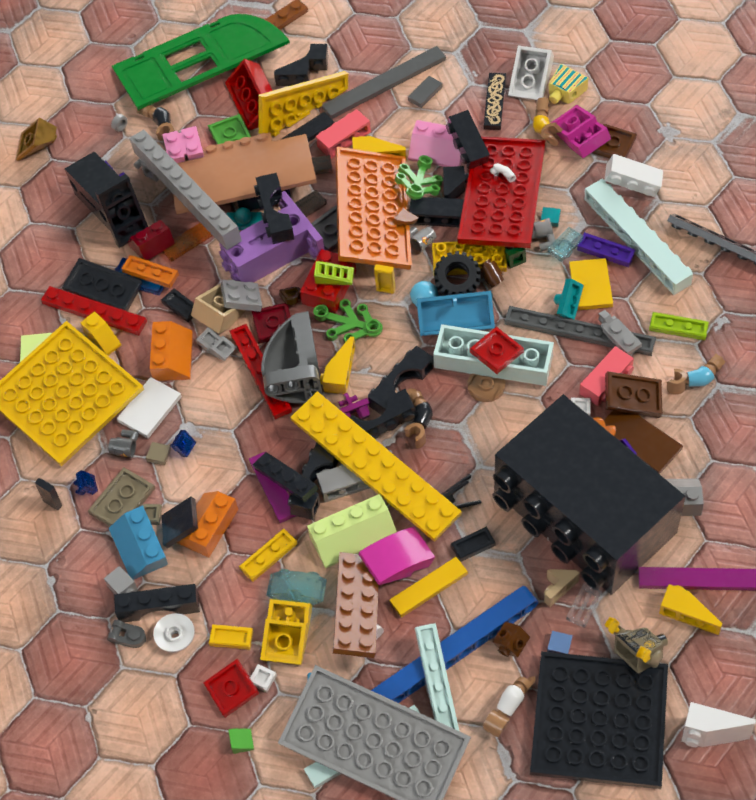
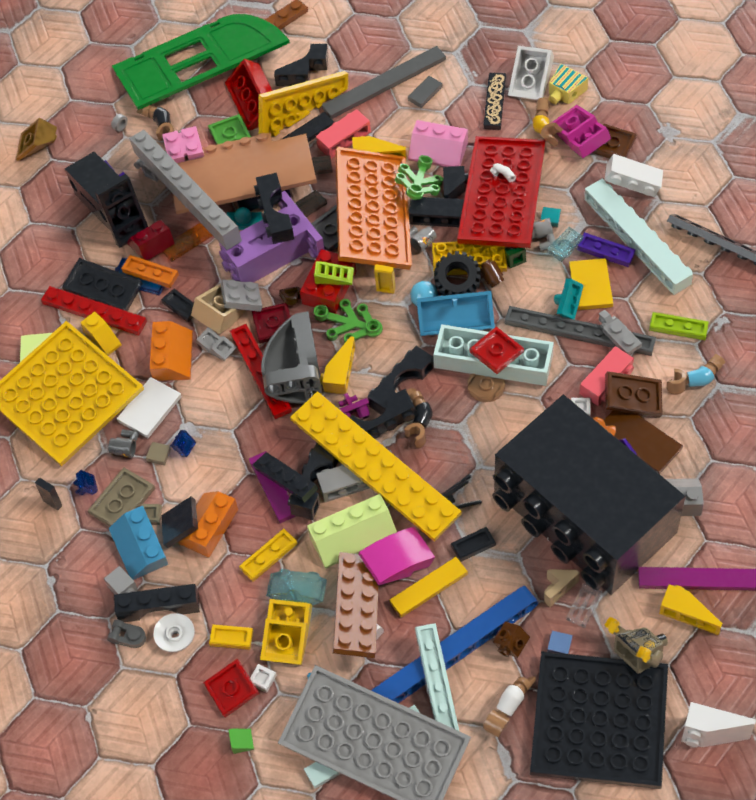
tile [393,208,418,225] -> none
black brick [446,110,490,170] -> none

